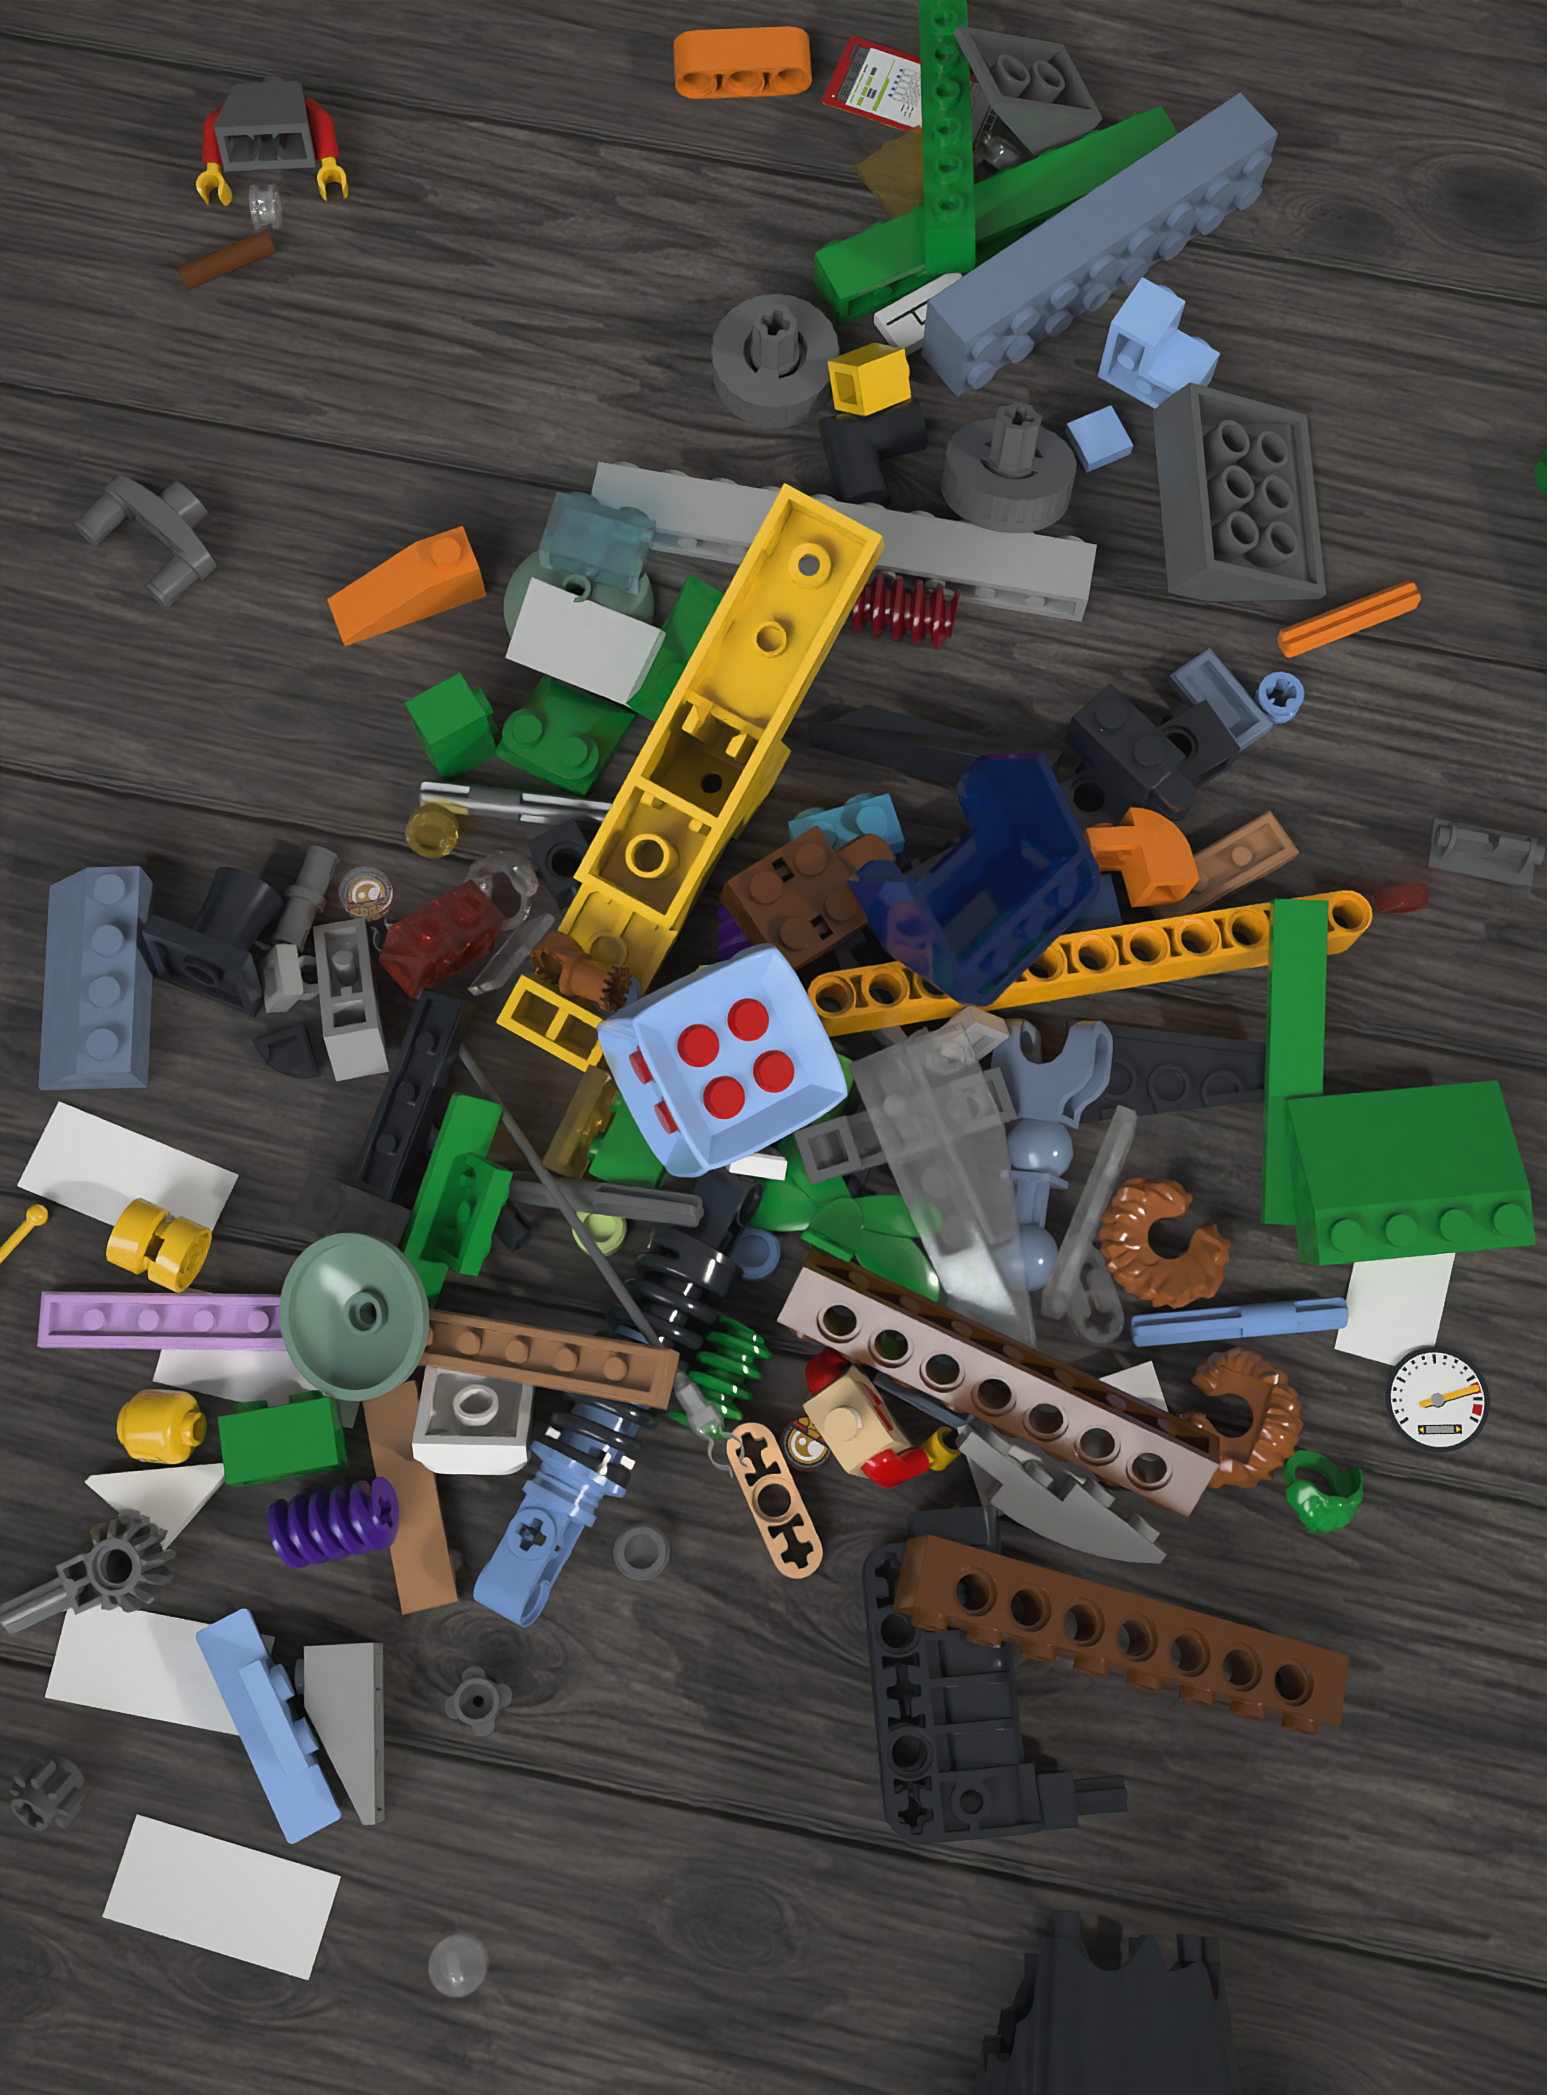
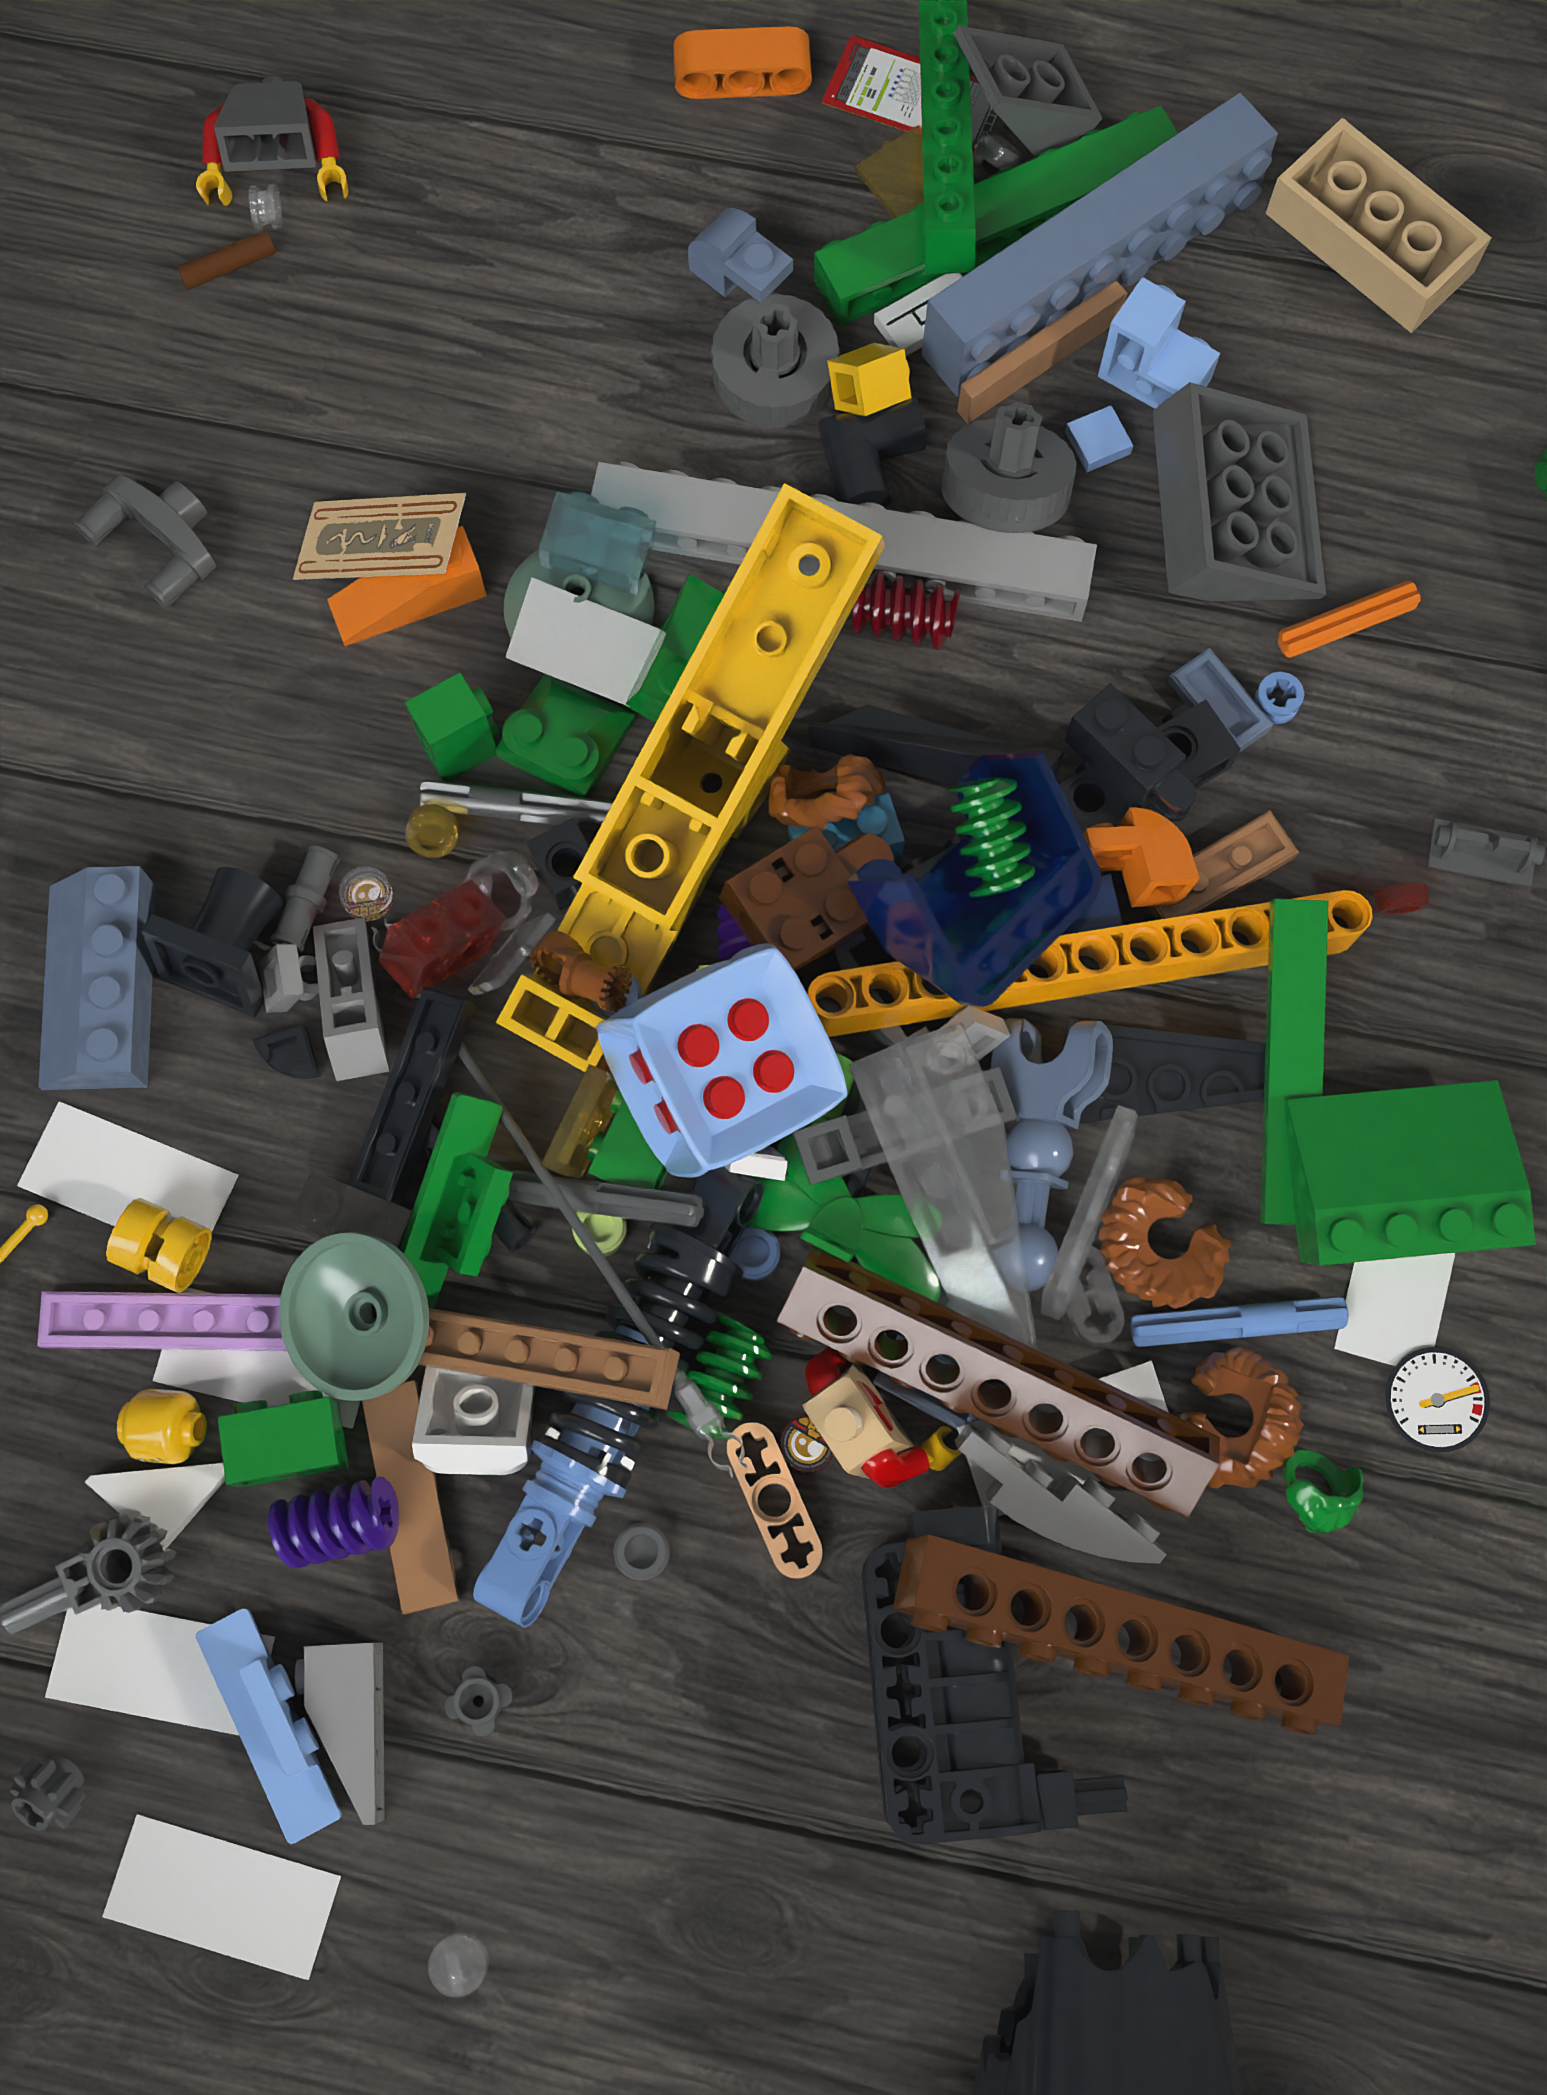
none -> sticker [293,493,466,580]
none -> sand blue brick [688,208,793,303]
none -> dark orange piece [768,754,886,831]
none -> green piece [946,777,1035,897]
none -> medium nougat tile [957,281,1127,424]
none -> tan brick [1266,118,1491,333]

